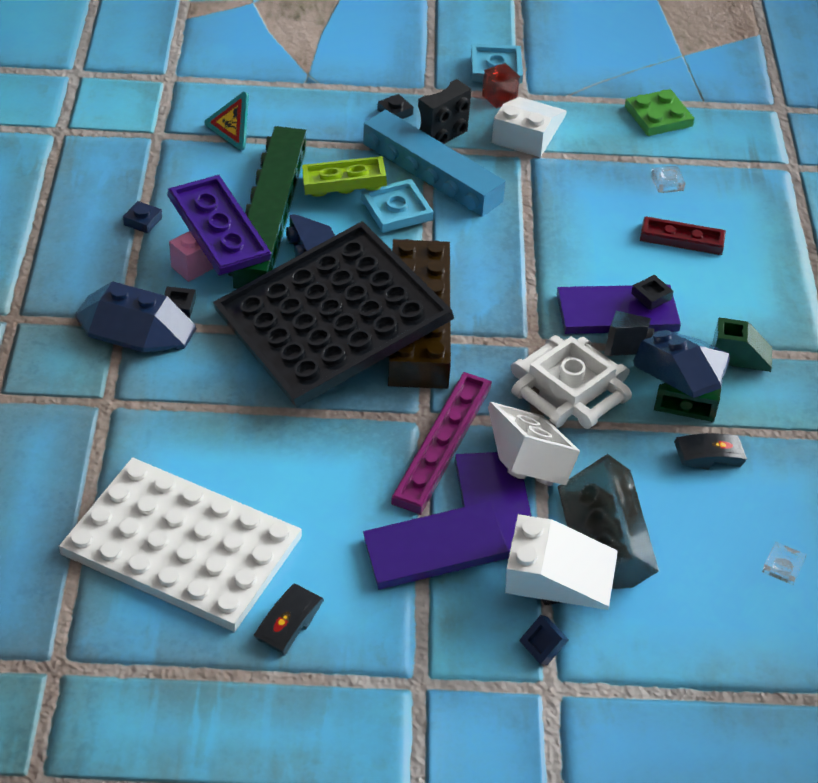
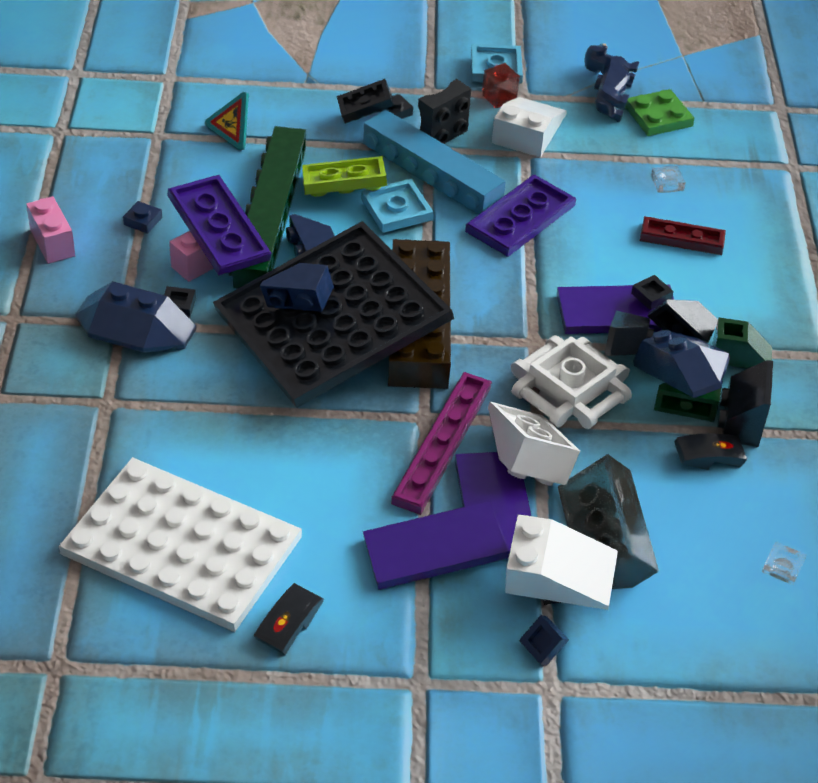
none -> bright pink brick [26,196,75,264]
none -> dark blue slope [260,263,334,312]
none -> black bracket [337,79,394,123]
none -> dark purple tile [465,174,576,257]
none -> dark blue animal [584,43,639,122]
none -> black slope [647,299,718,343]
none -> black slope [717,360,773,447]

